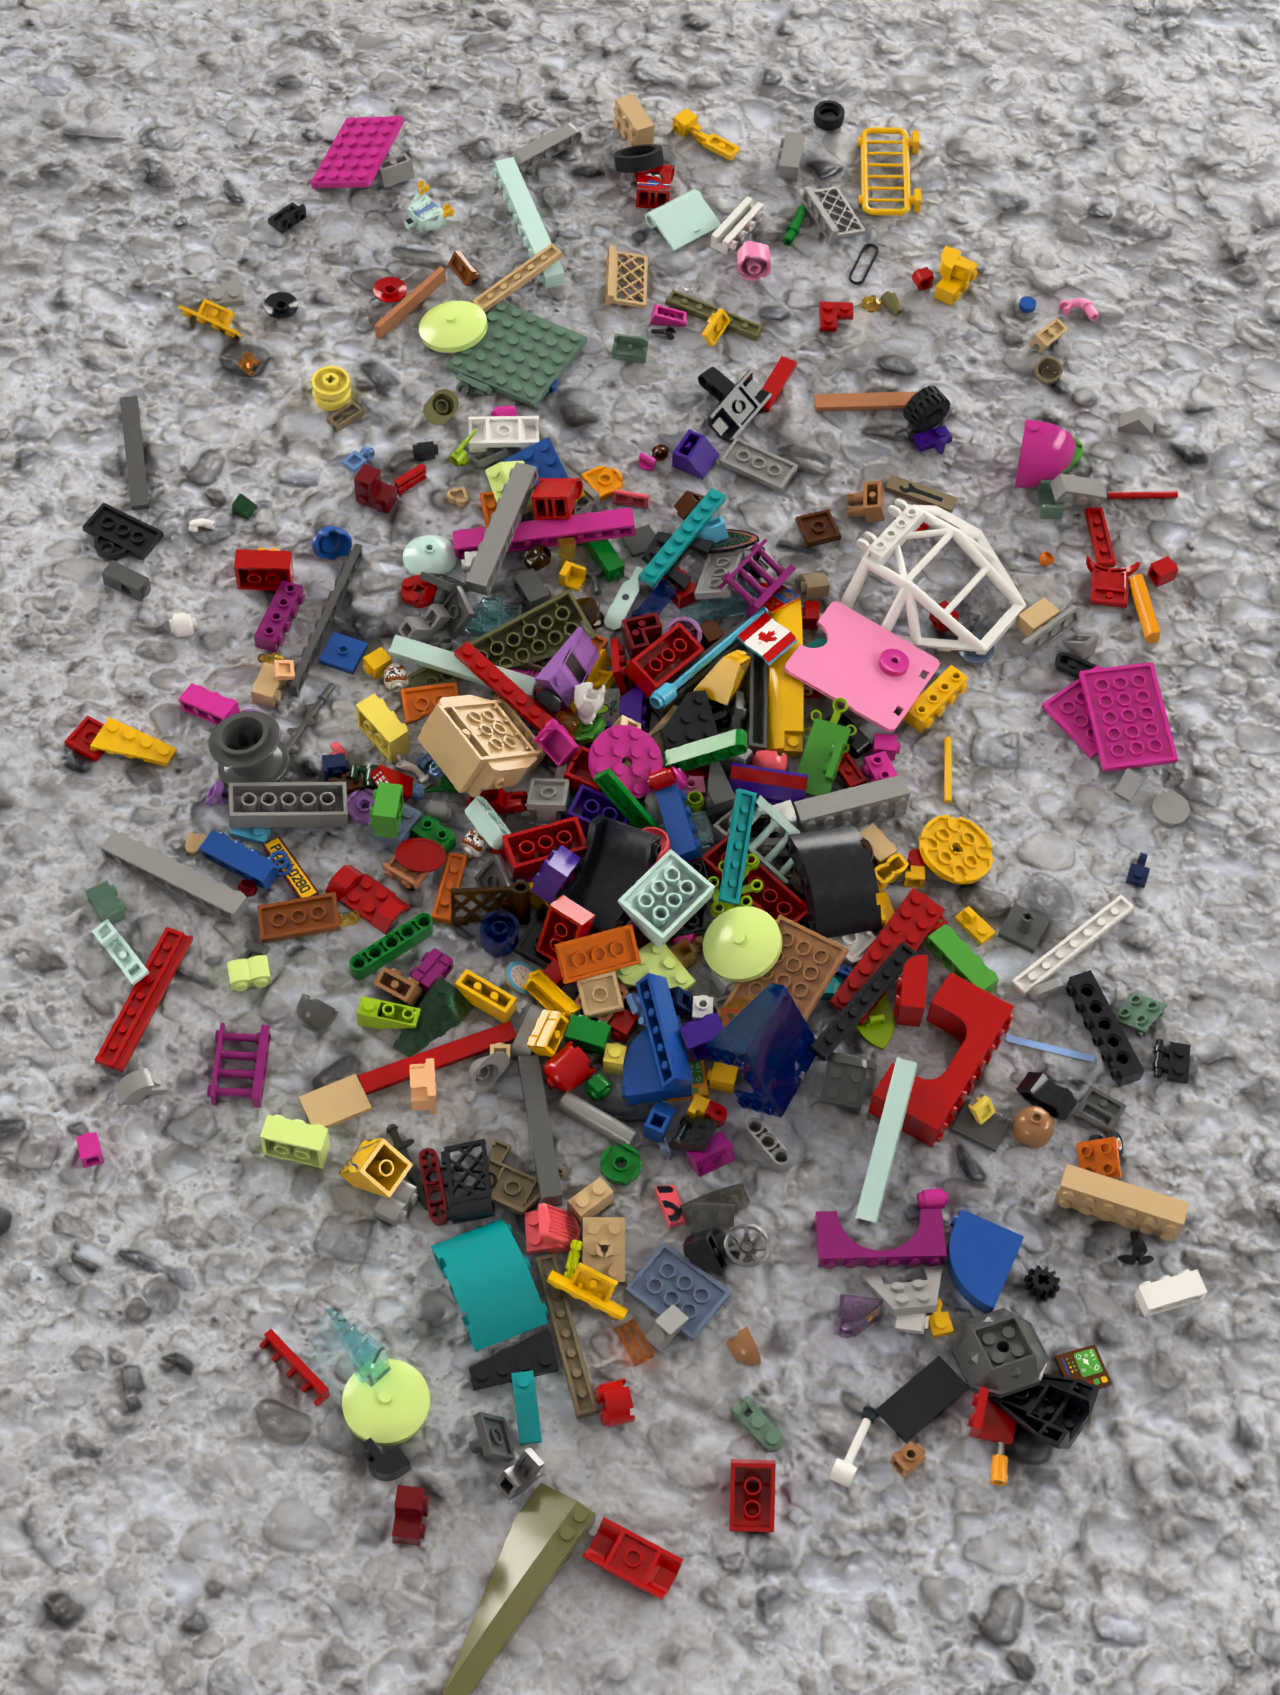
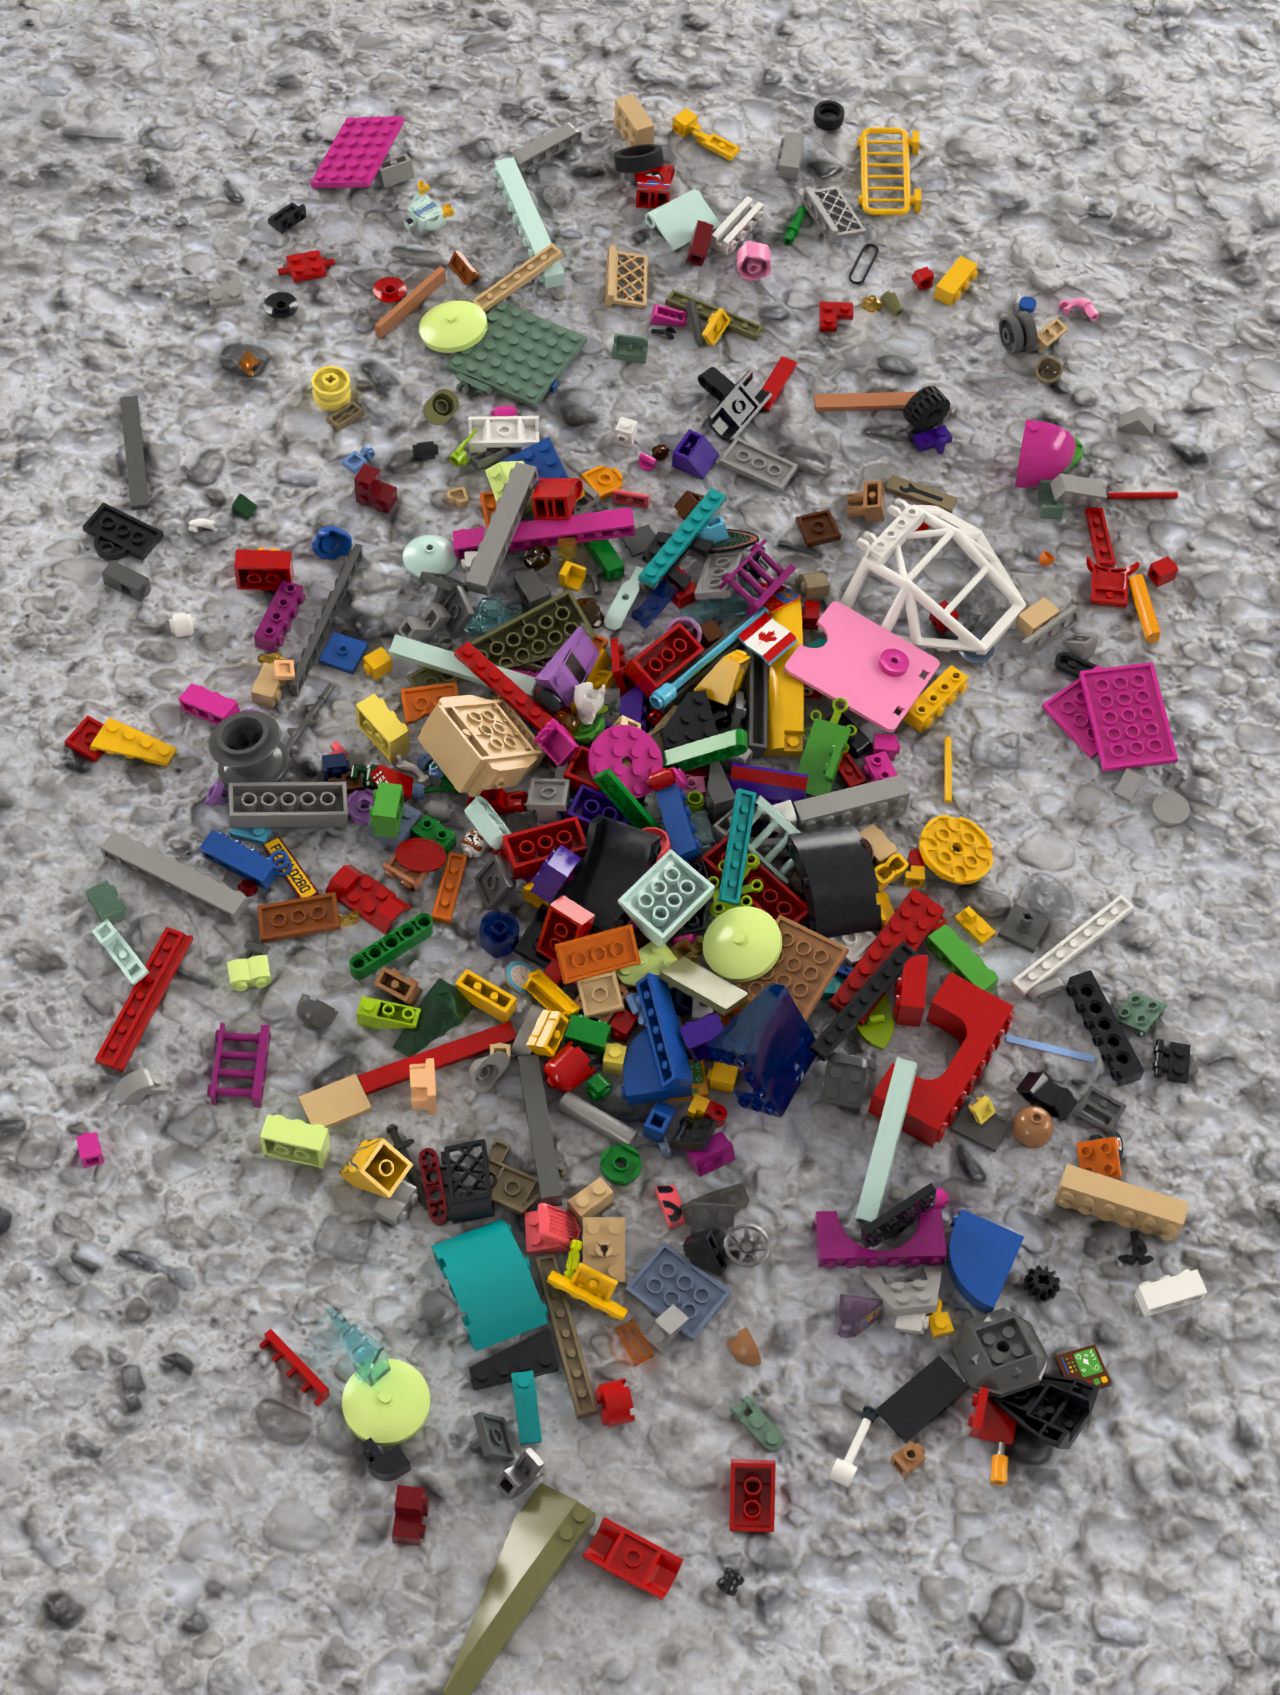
yellow bracket [178,298,242,338] -> none
tan tile [185,832,207,856] -> none
white head [383,663,409,692] -> none
red tile [394,463,427,495] -> none
red plate [401,575,437,608] -> none
magenta brick [409,948,454,997] -> none
dark brown piece [451,881,531,926] -> none
dark red brick [621,612,662,660] -> none
light grey beam [745,1117,790,1173] -> none
coral cylinder [750,750,788,771] -> none
yellow brick [939,246,972,282] -> none
dark blue plate [1125,851,1150,888] -> none
none -> red plate [277,250,335,283]
none -> white brick [614,417,638,448]
none -> red hinge [647,709,663,725]
none -> piece [659,956,749,1016]
none -> dark red brick [686,220,714,266]
none -> dark grey axle [686,300,705,346]
none -> black wheel [716,1567,745,1596]
none -> black plate [861,1183,936,1248]
none -> dark grey wheel [999,311,1037,354]

